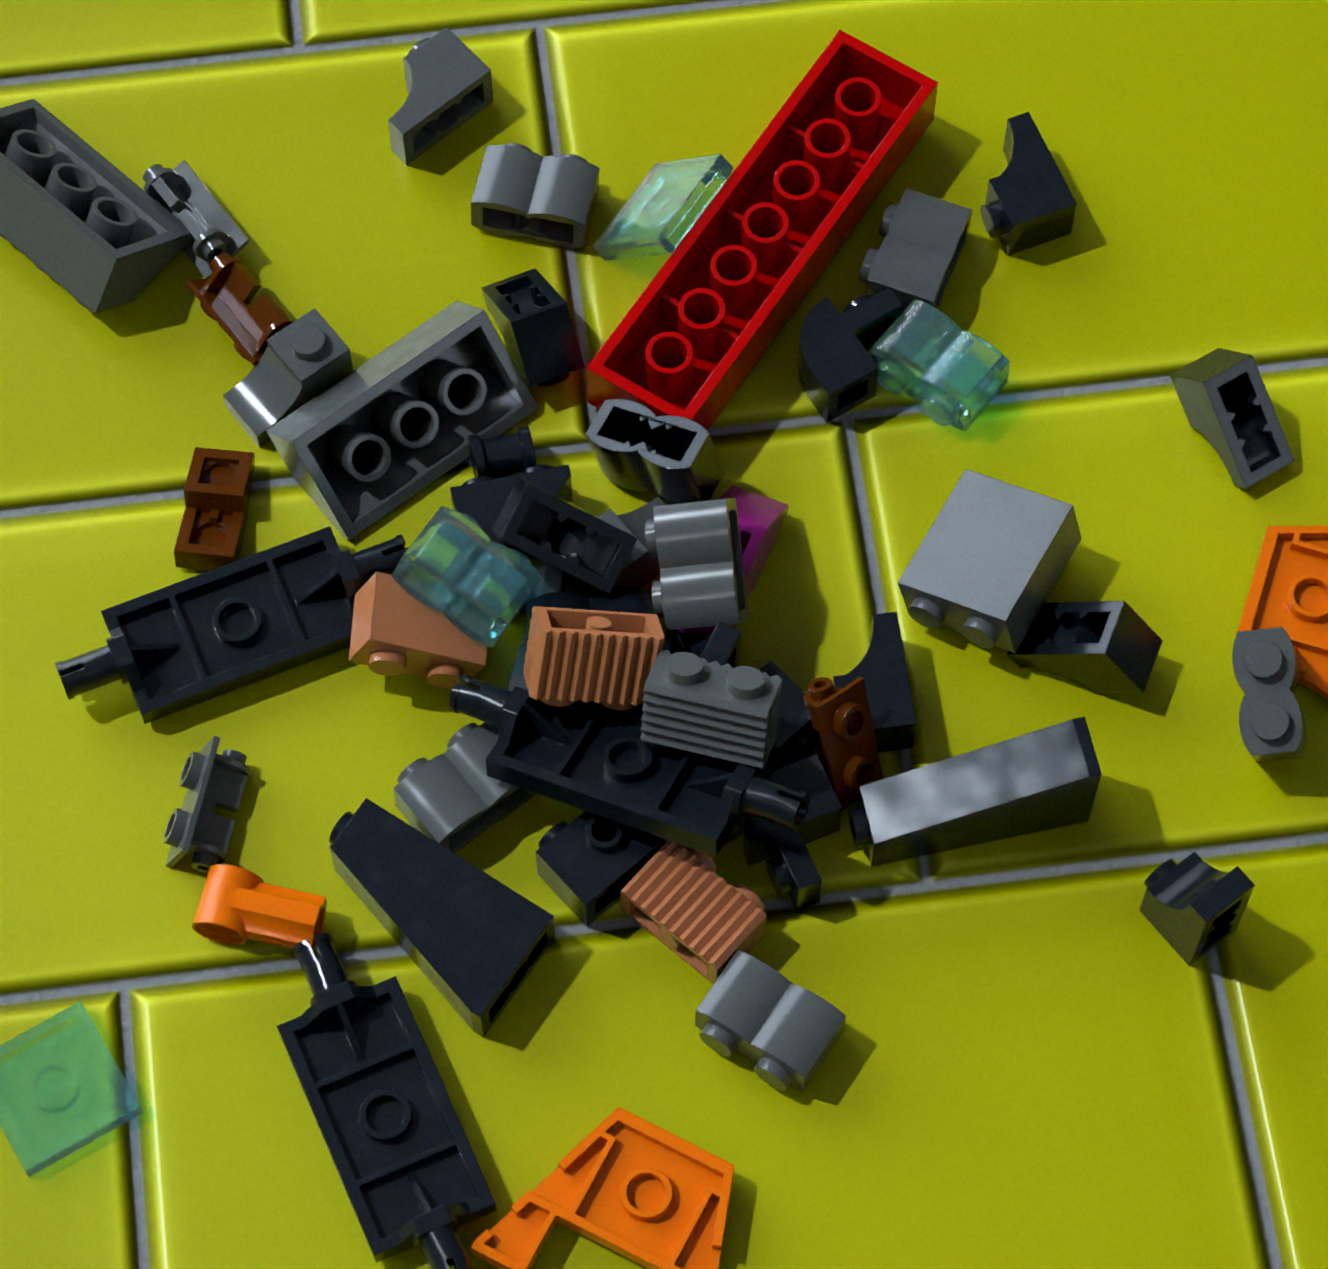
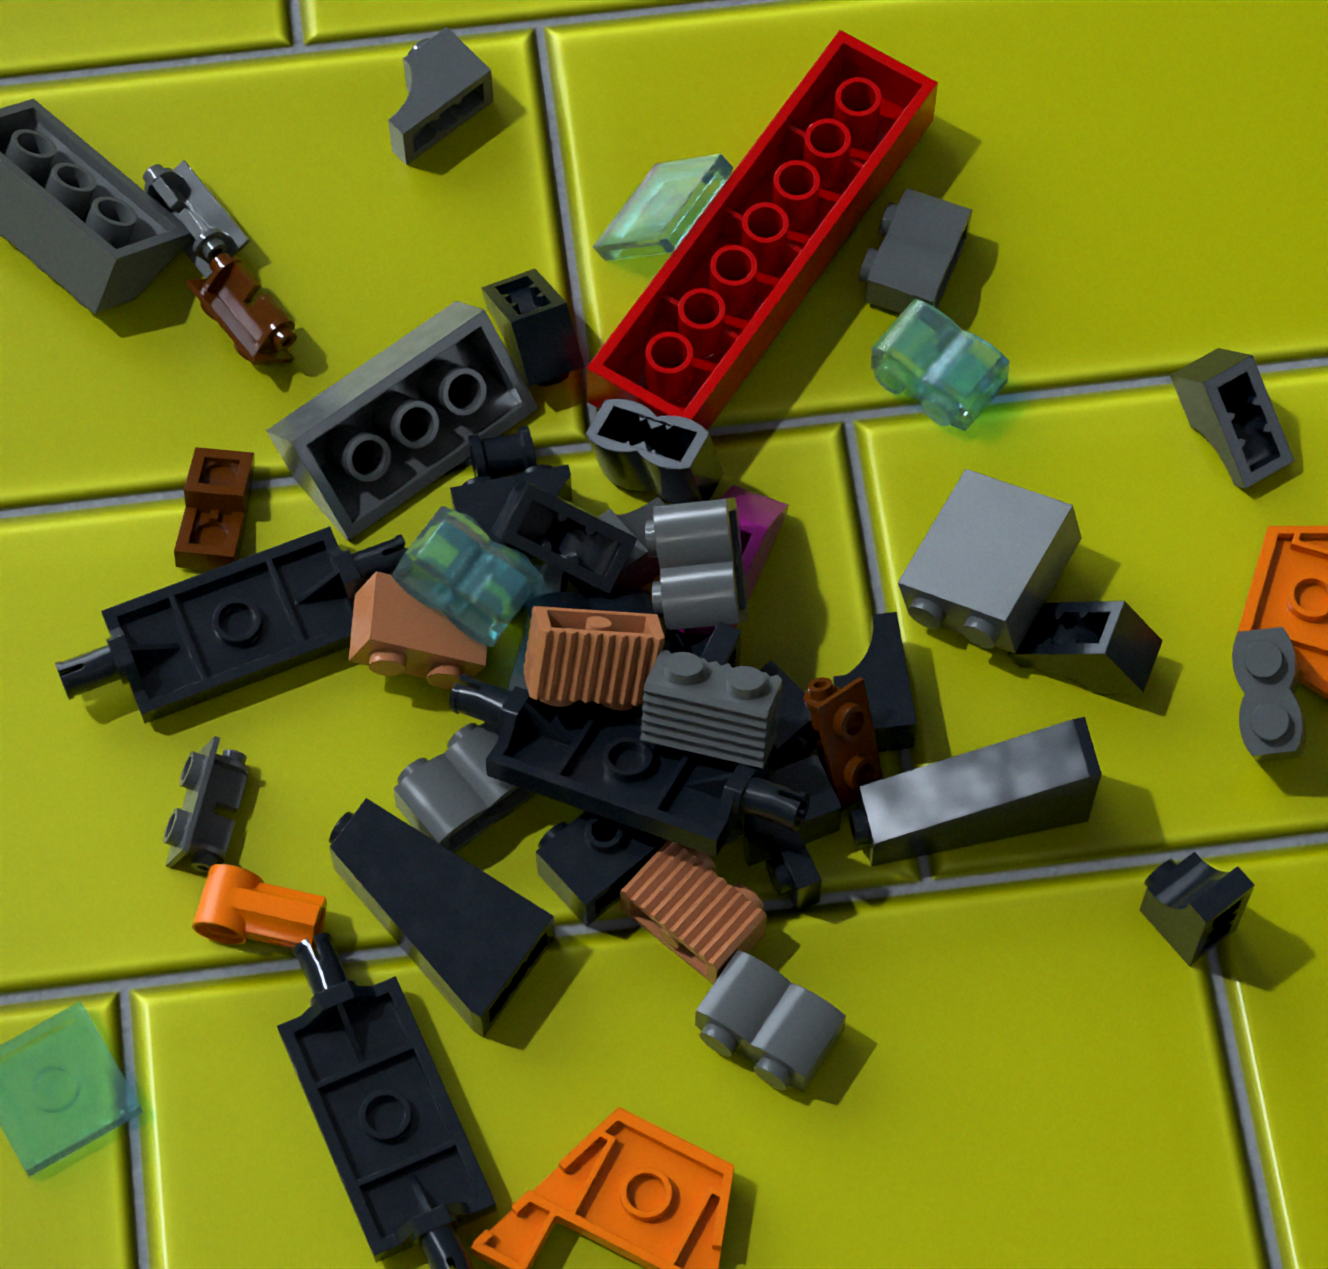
dark grey arch [223,308,353,448] -> none
dark grey brick [471,143,600,248] -> none
black brick [798,287,903,423] -> none
black arch [981,112,1077,256] -> none

